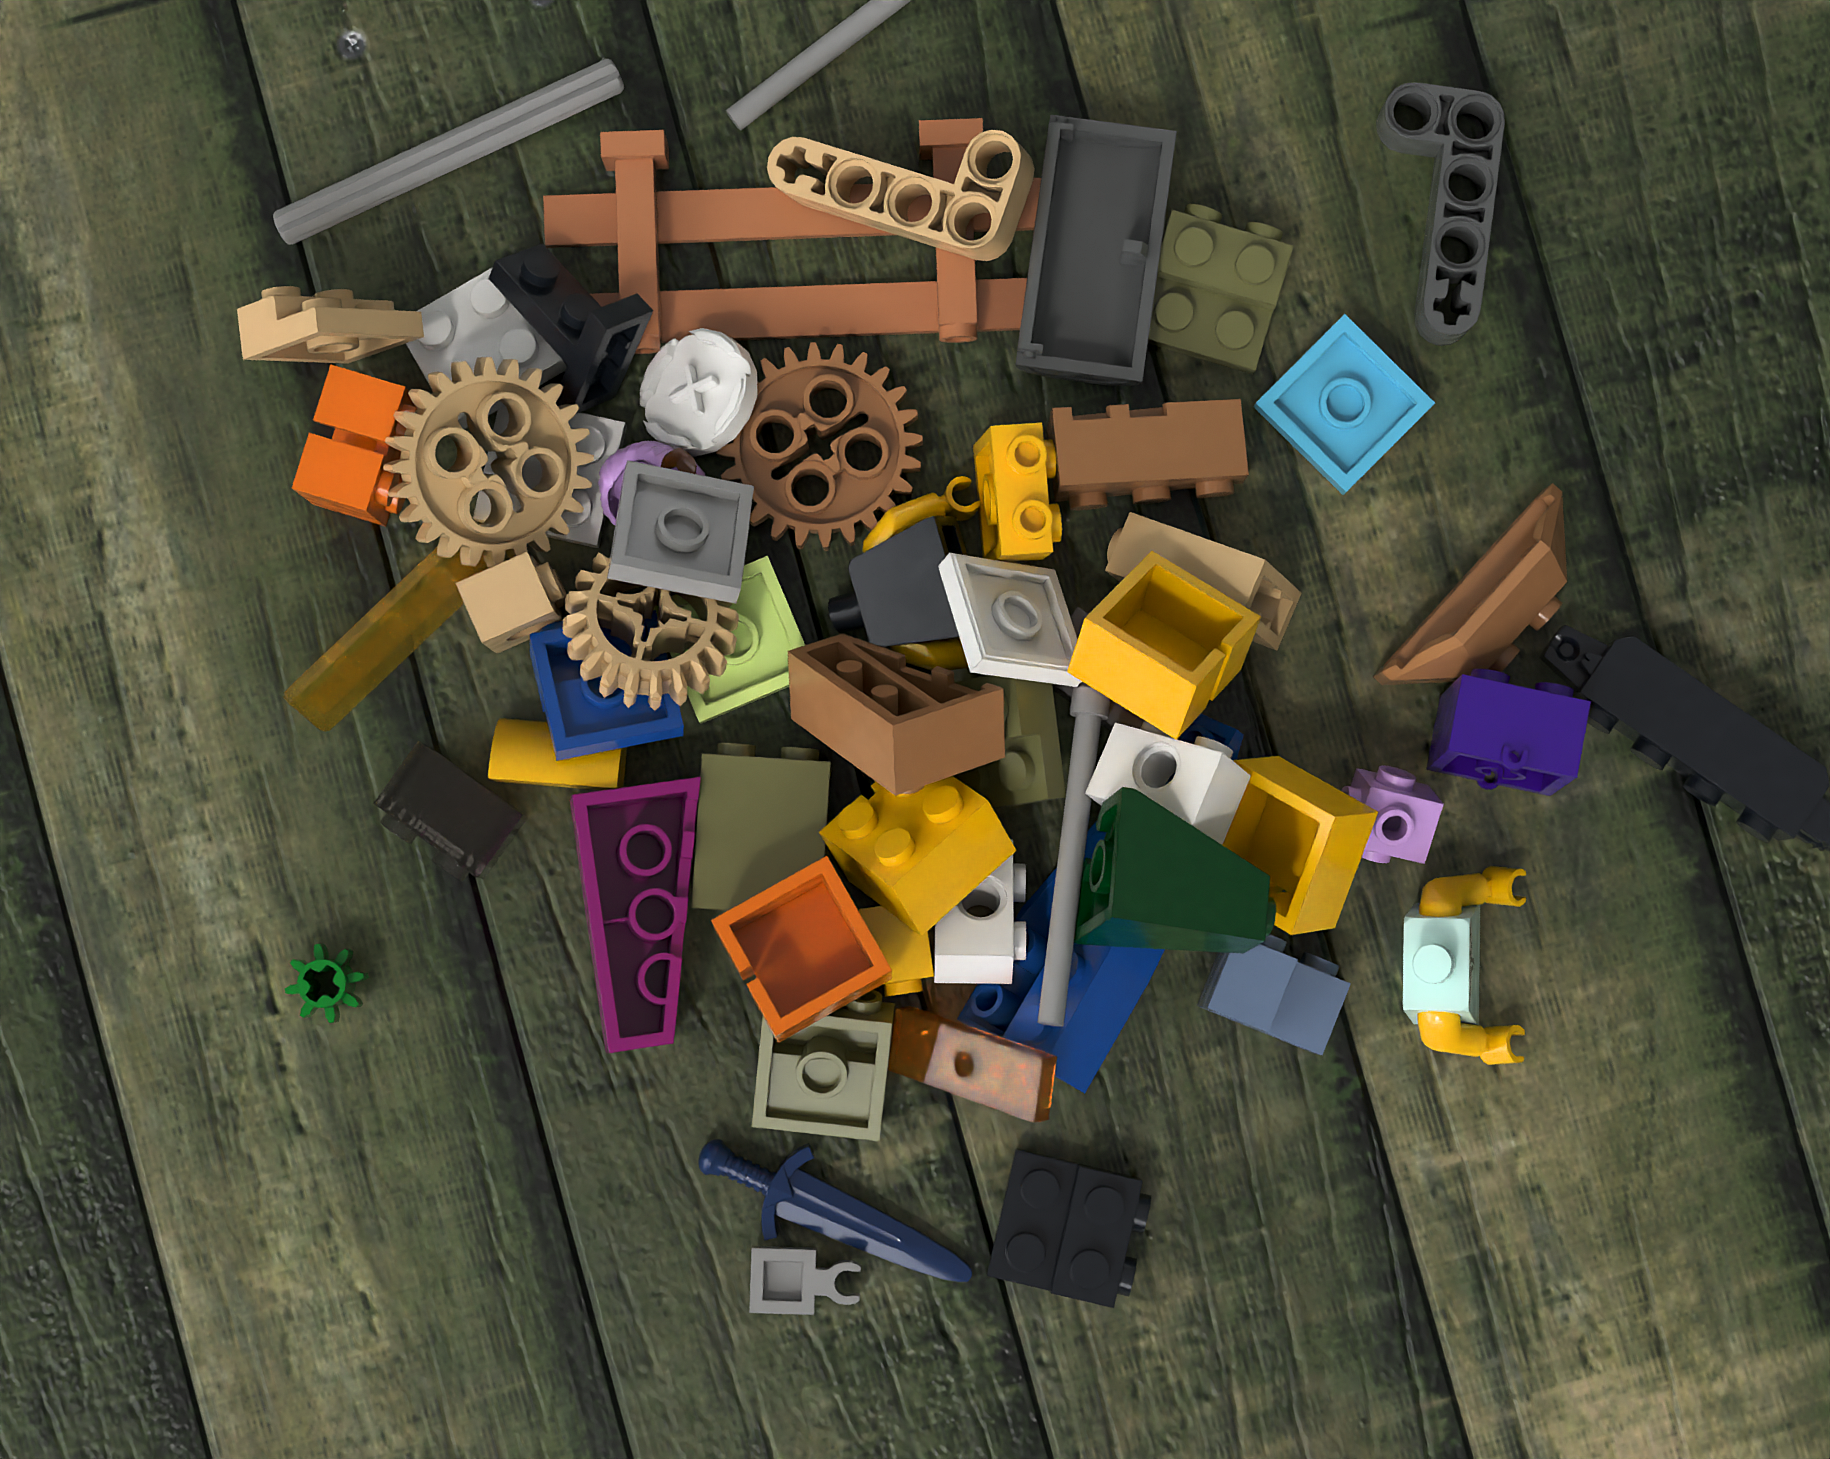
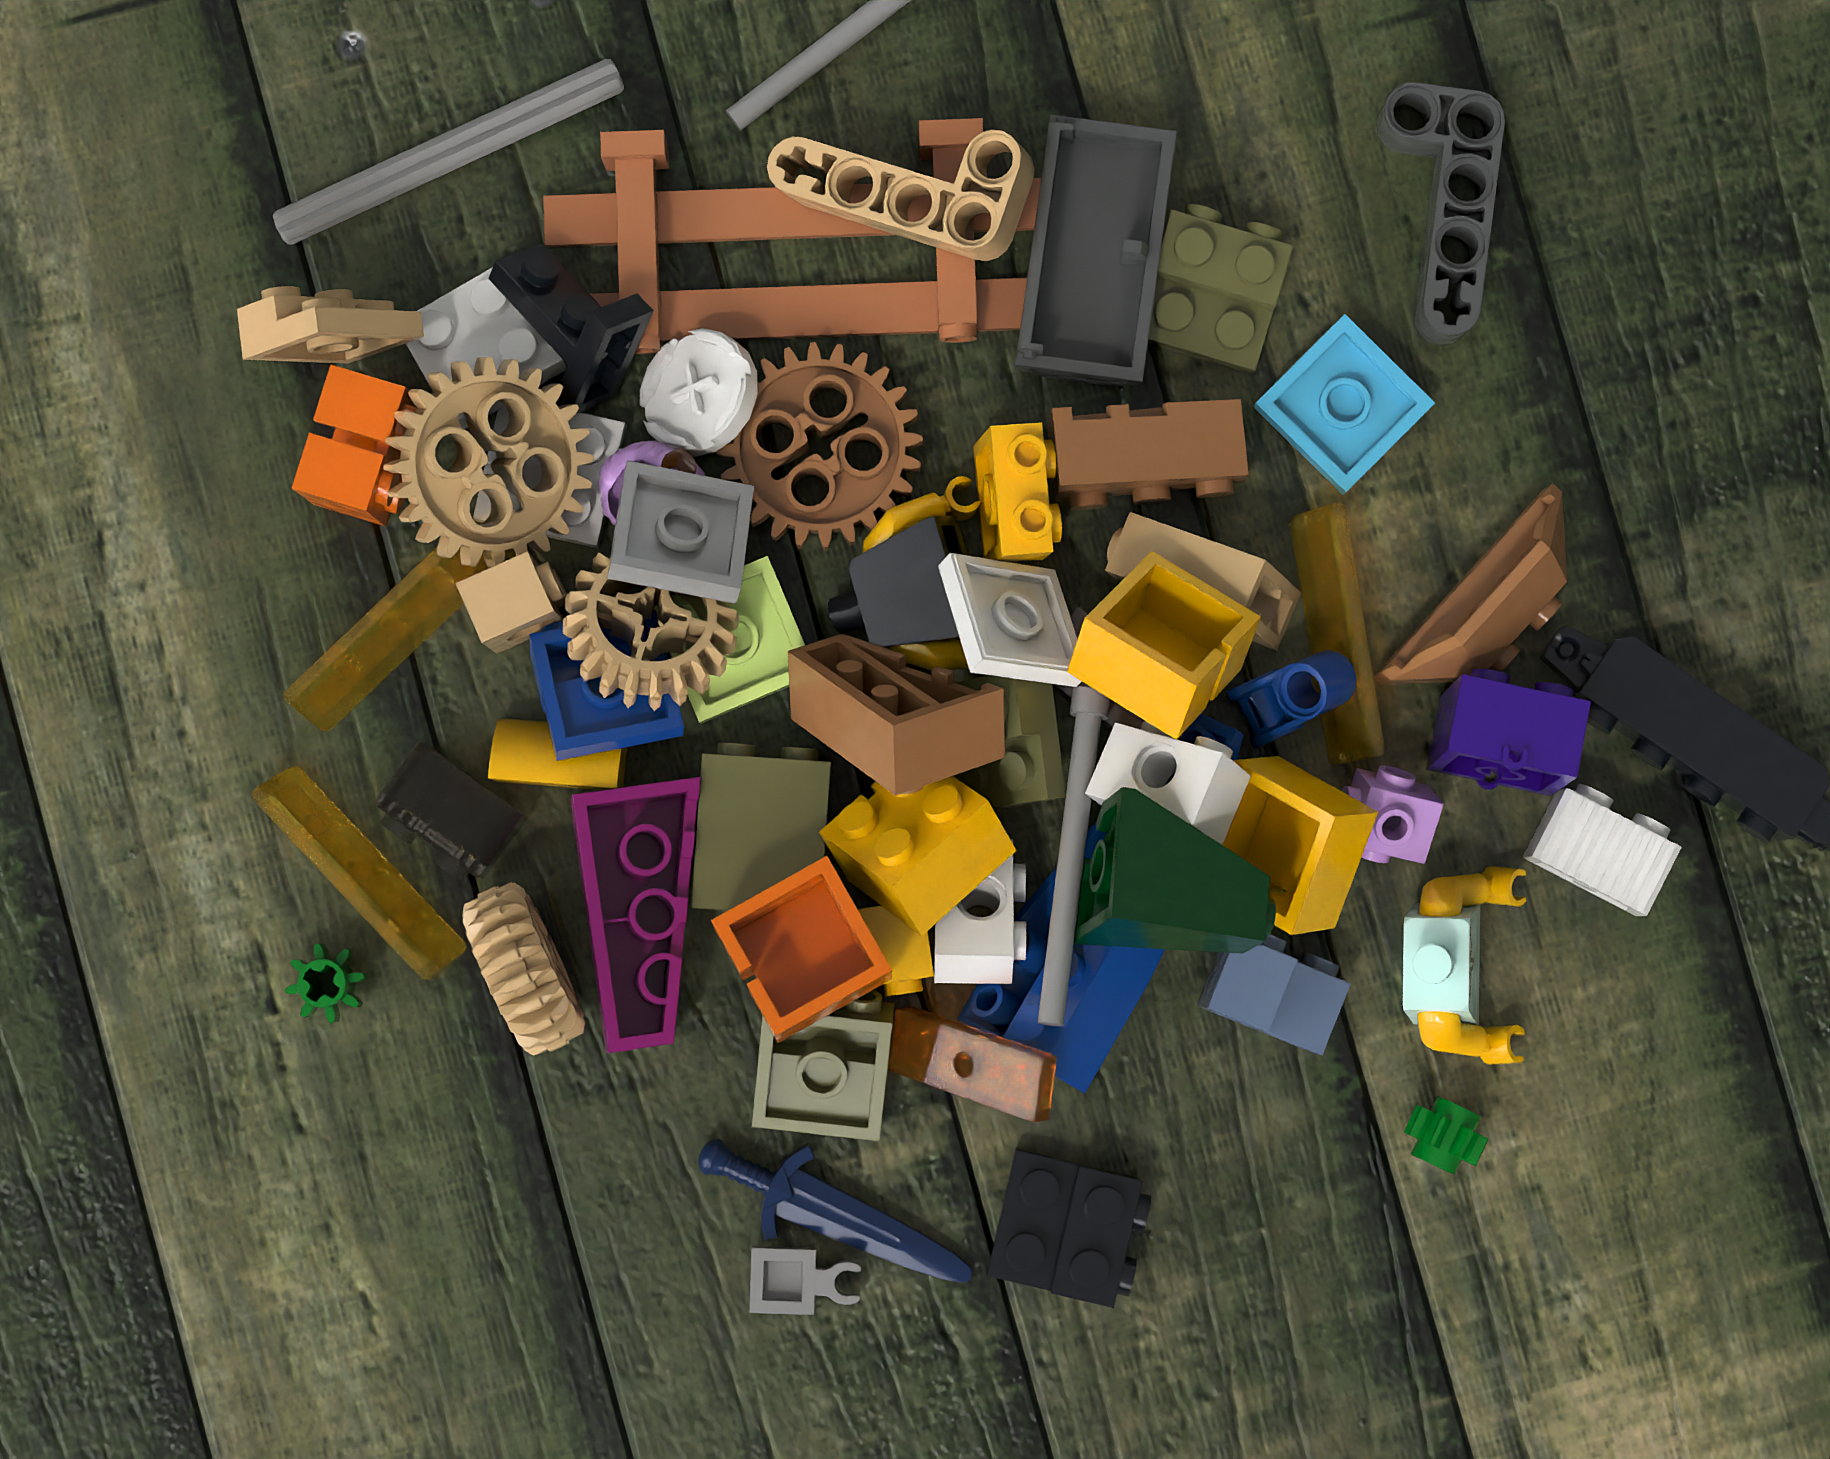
none -> clear yellow slope [251,766,467,980]
none -> tan gear [462,882,585,1056]
none -> blue piece [1227,650,1356,750]
none -> clear yellow slope [1290,502,1385,765]
none -> green gear [1404,1096,1489,1175]
none -> white brick [1523,784,1682,916]

